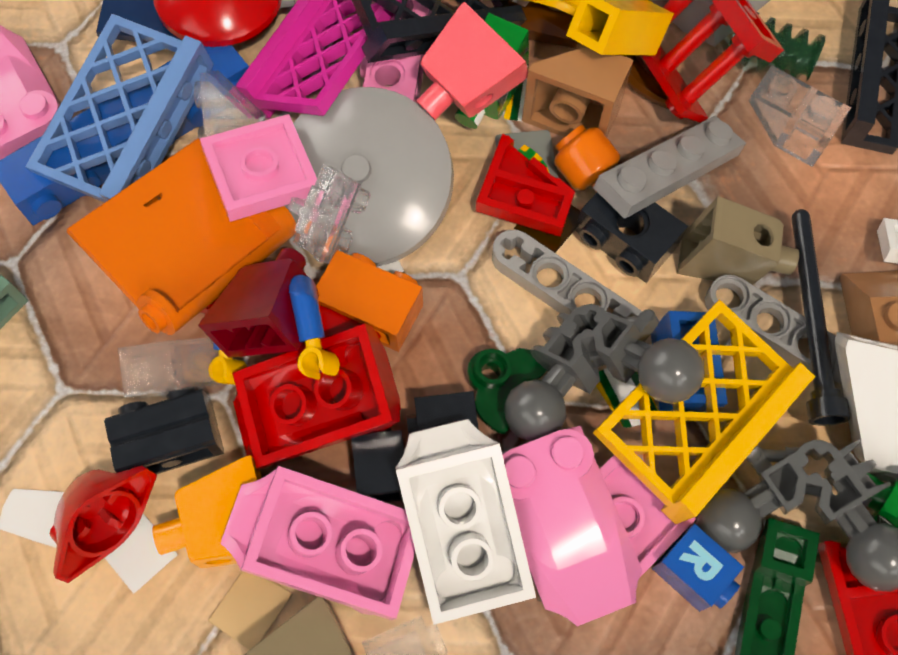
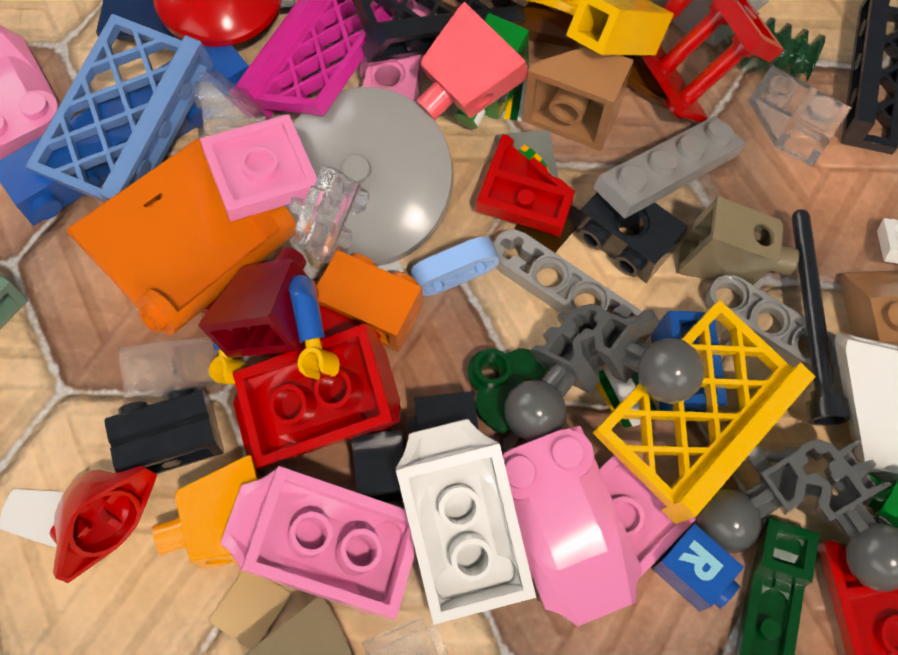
white sticker [105,514,178,594] -> none
orange head [554,125,620,192] -> none
none -> light blue beam [411,237,500,296]

